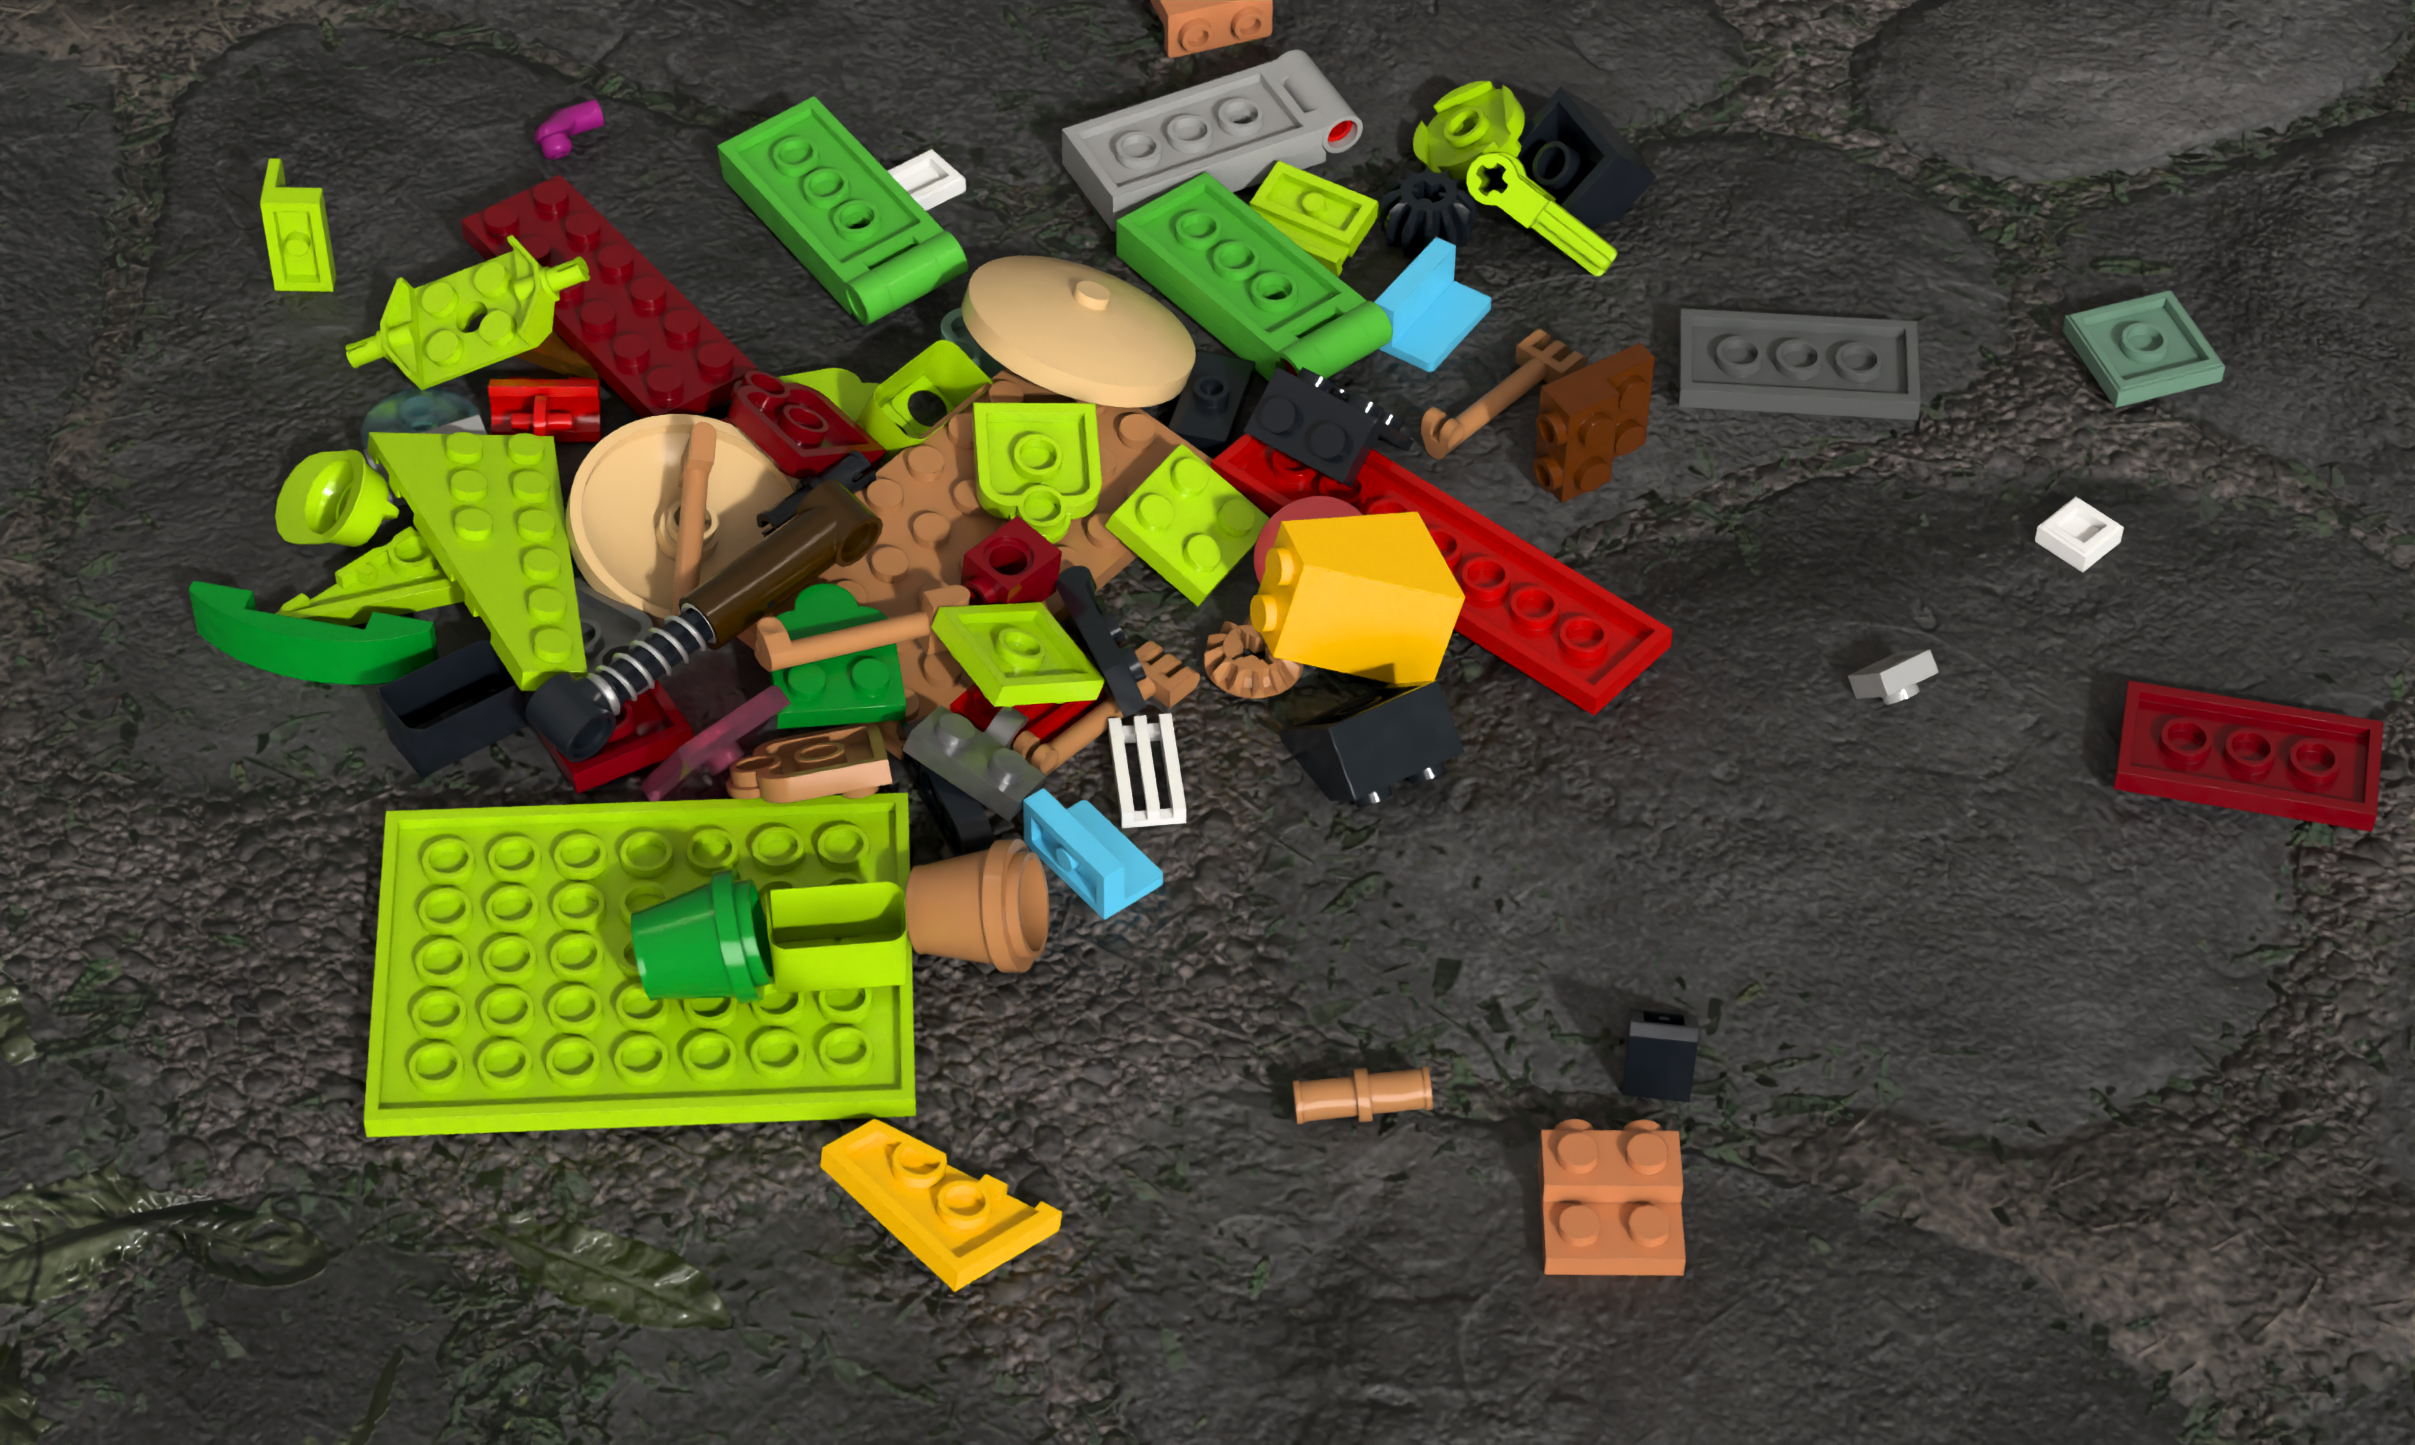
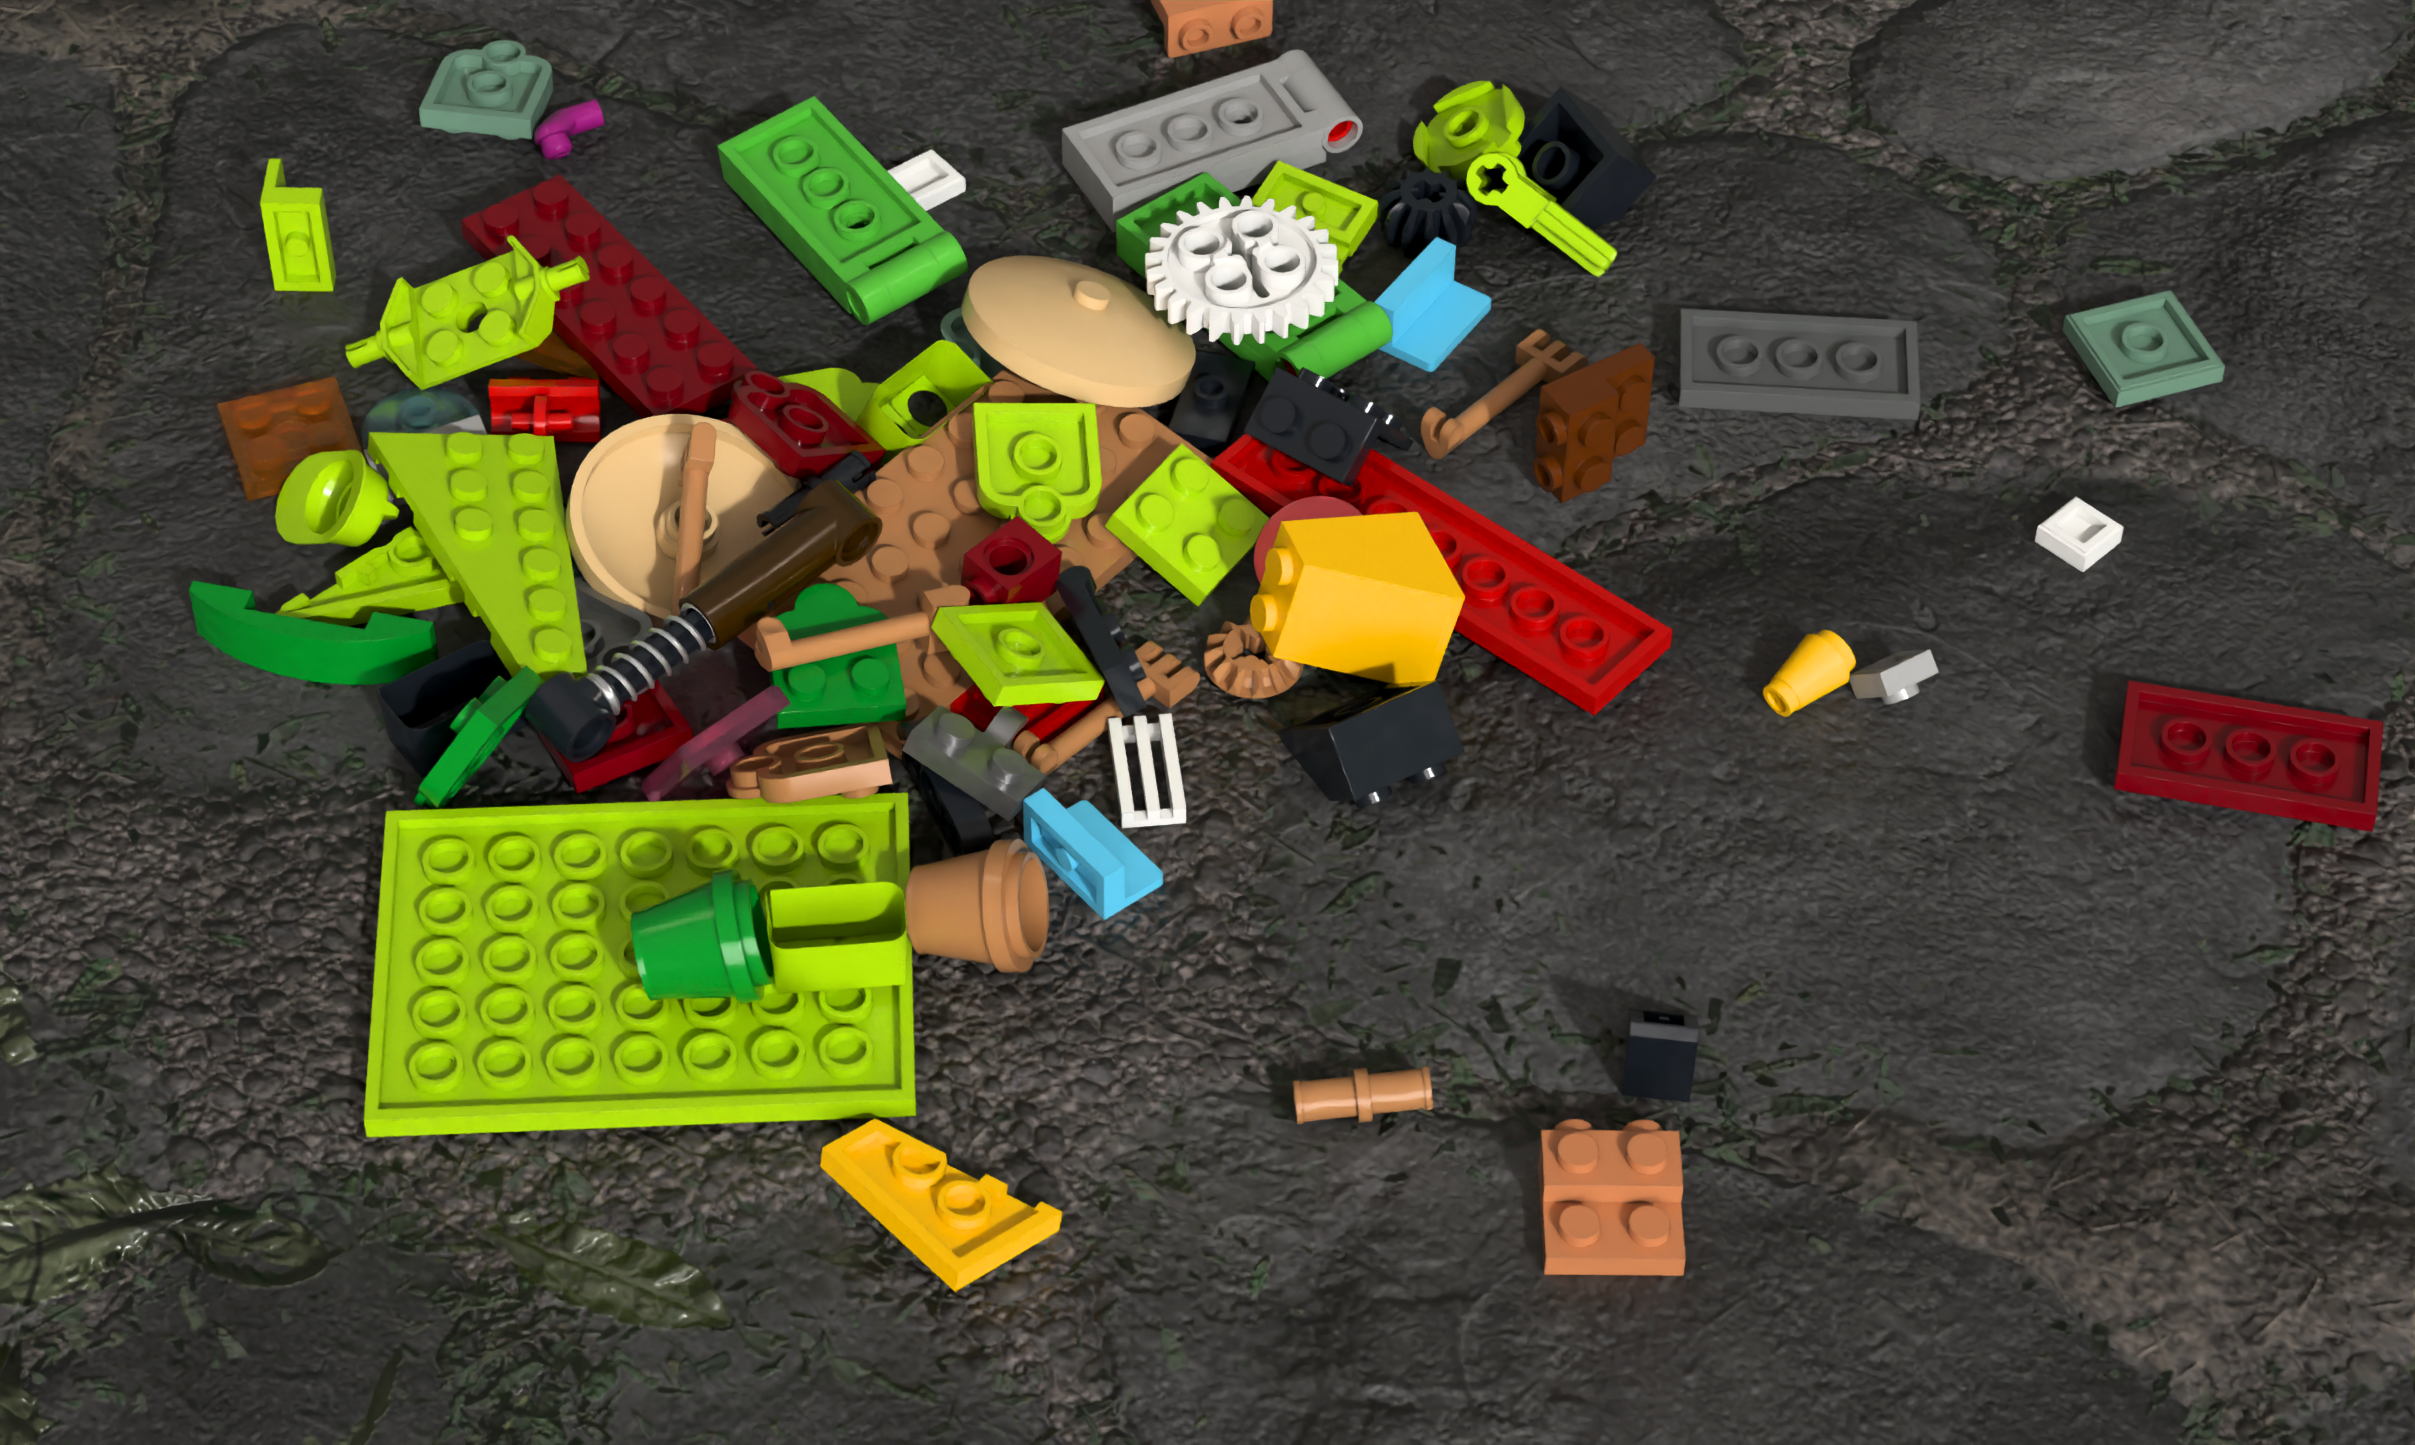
none -> clear orange plate [217,377,363,501]
none -> green plate [413,665,546,809]
none -> sand green plate [419,40,553,139]
none -> white gear [1145,196,1339,345]
none -> yellow cone [1763,629,1856,717]

